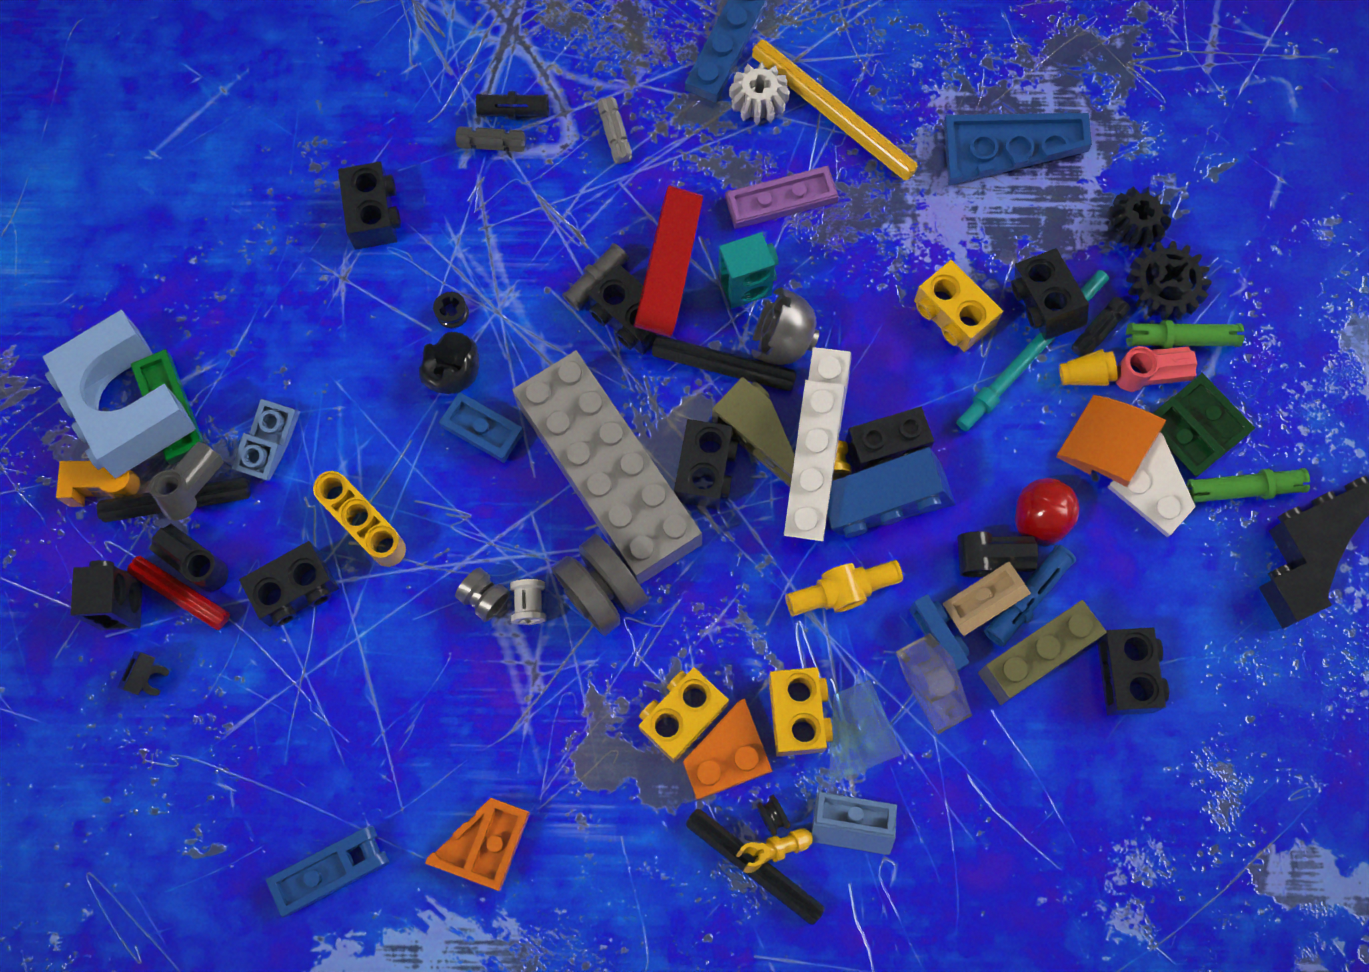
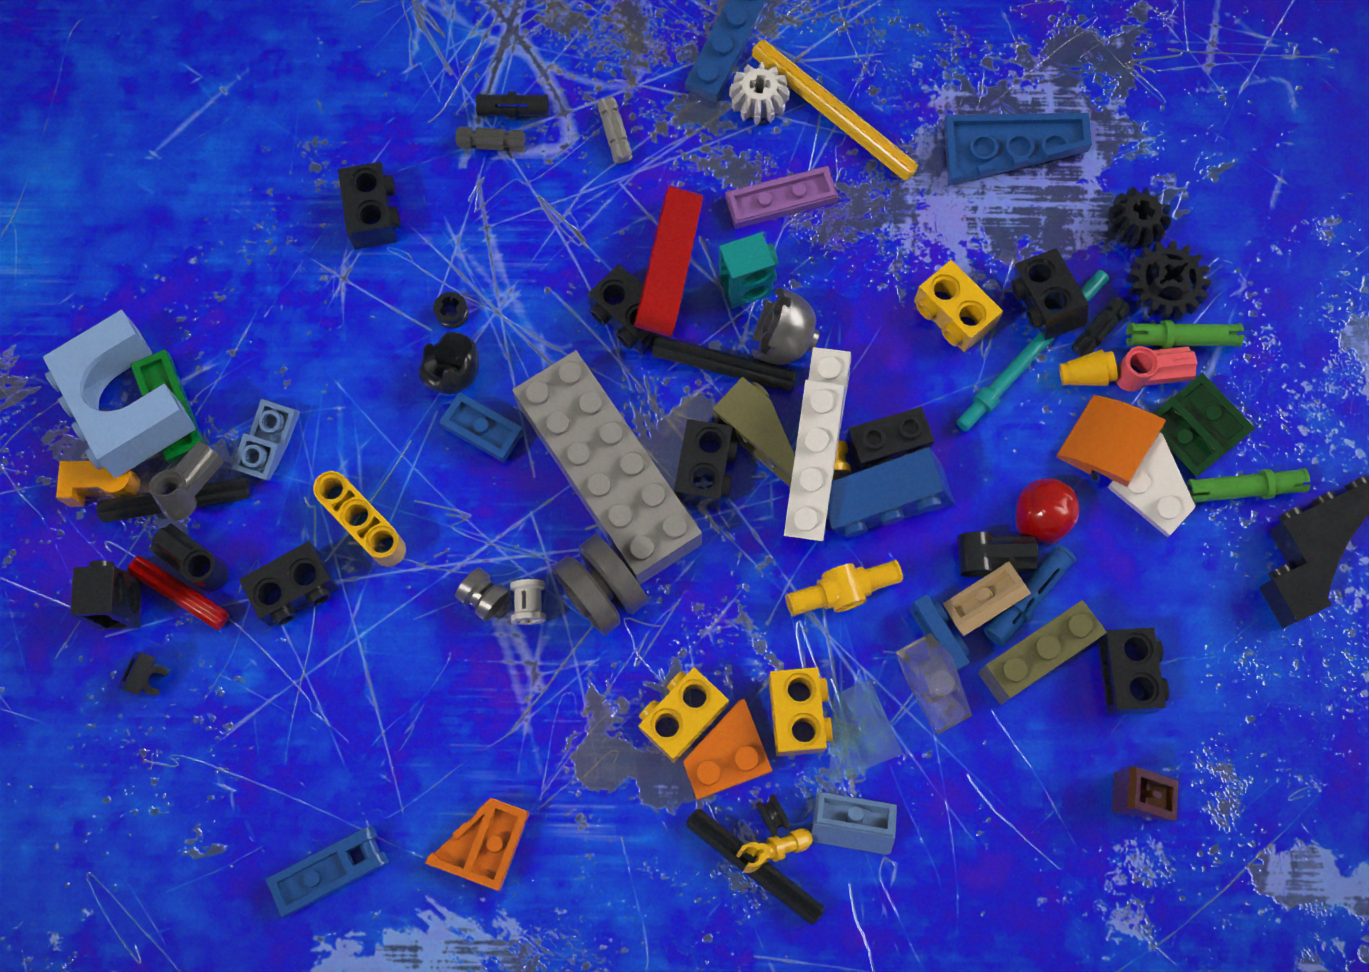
flat silver pin [562,243,630,311] -> none
none -> slope [1112,767,1179,821]

